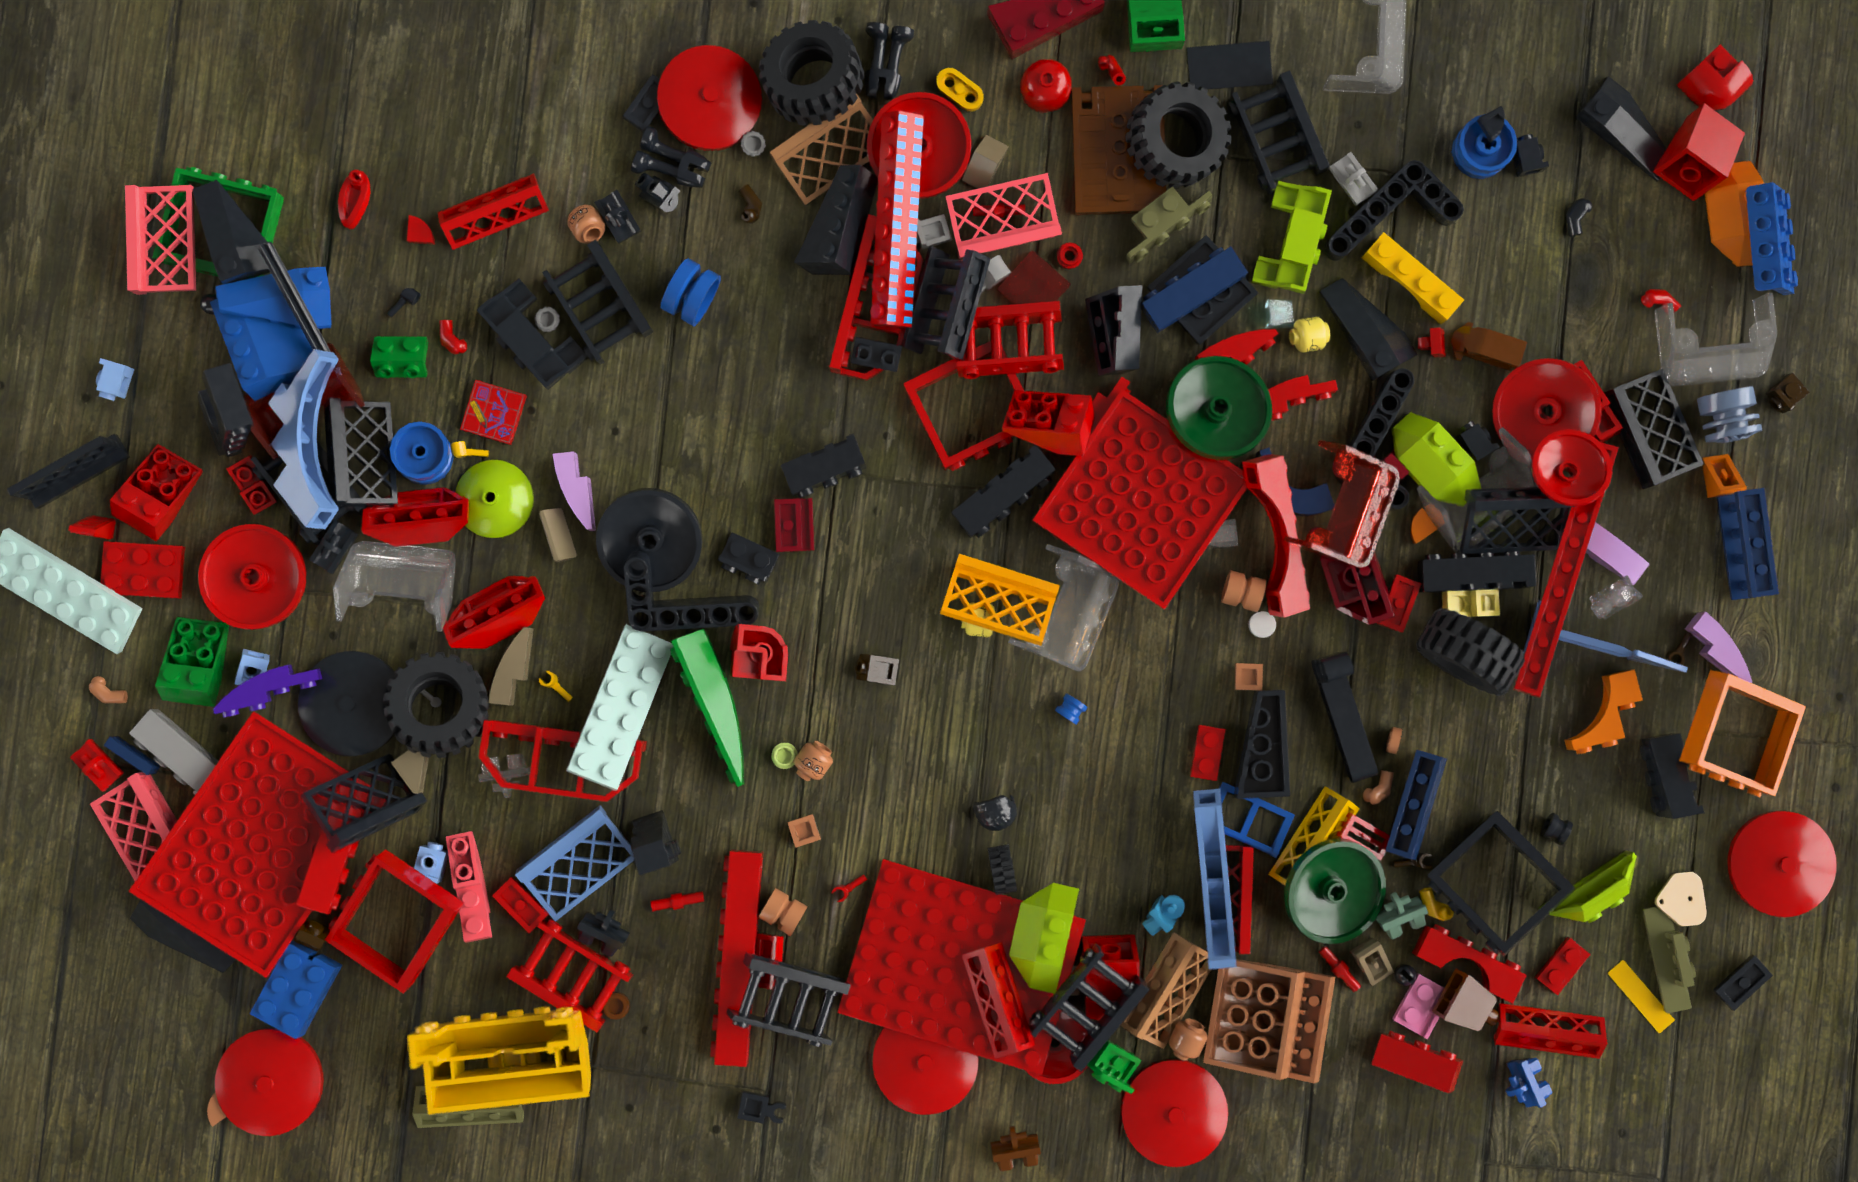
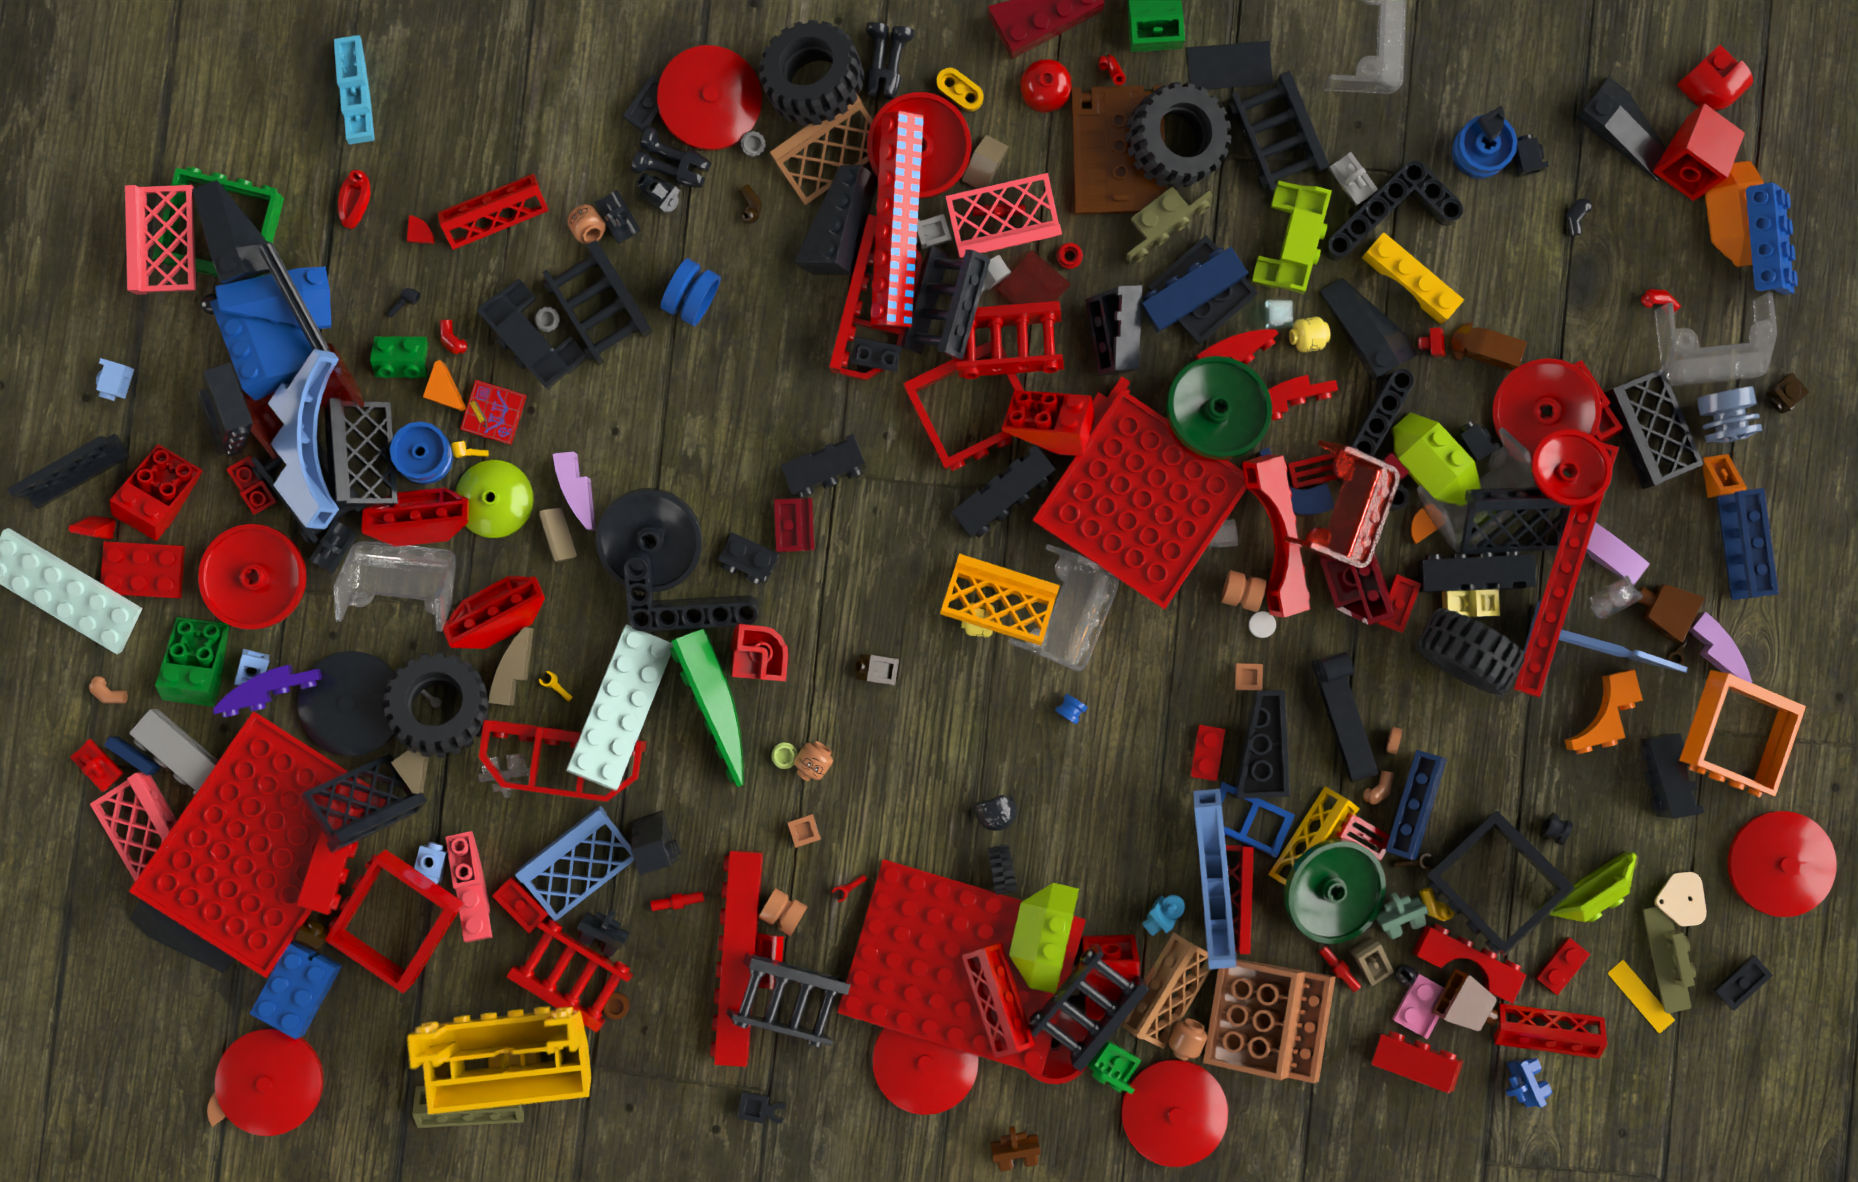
none -> medium azure slope [334,35,375,144]
none -> orange slope [423,360,467,412]
none -> red tile [1287,452,1341,489]
none -> reddish brown torso [1634,584,1705,643]

